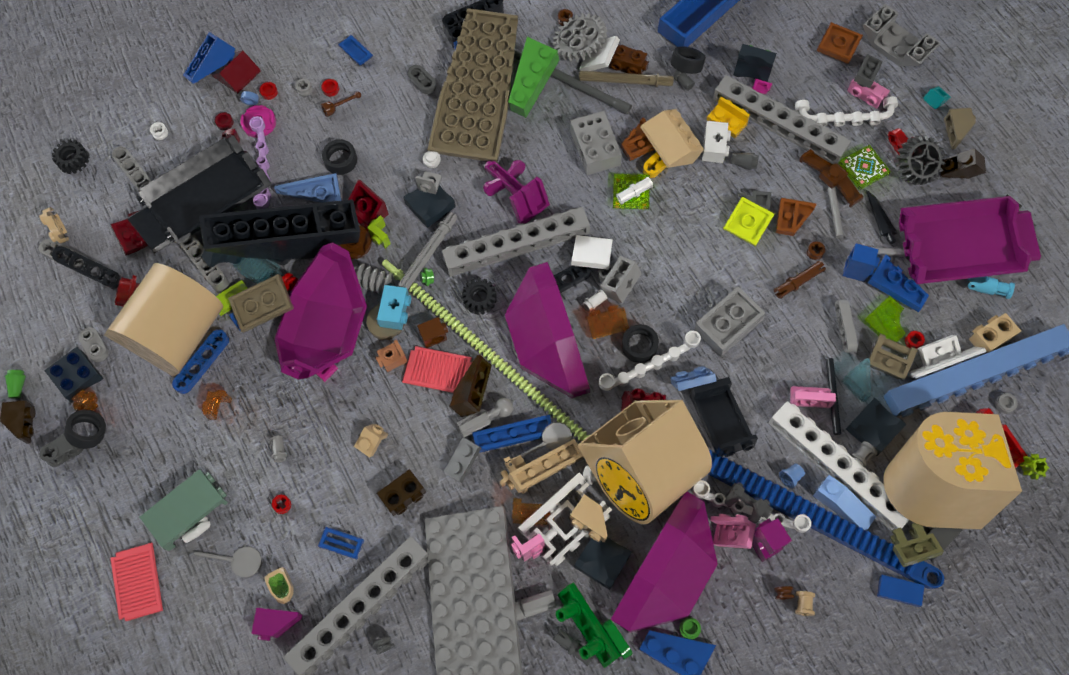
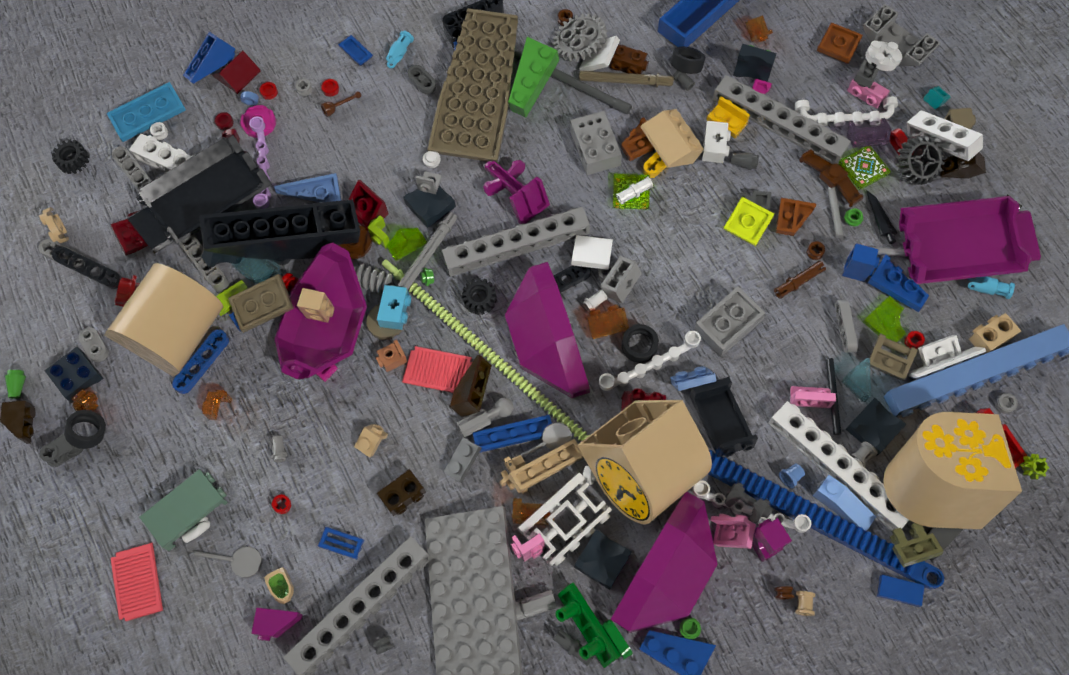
black tyre [322,139,358,175] -> none
reddish brown brick [417,317,449,348] -> none
tan slope [570,494,608,542] -> none
none -> dark azure plate [106,82,186,142]
none -> white brick [129,134,194,173]
none -> tan brick [297,288,334,323]
none -> medium azure piece [386,30,414,68]
none -> clear neon green slope [387,228,427,261]
none -> clear orange bracket [745,15,773,43]
none -> bright green plate [844,208,863,227]
none -> clear purple panel [847,118,892,148]
none -> white plate [865,41,902,71]
none -> white brick [907,110,983,161]

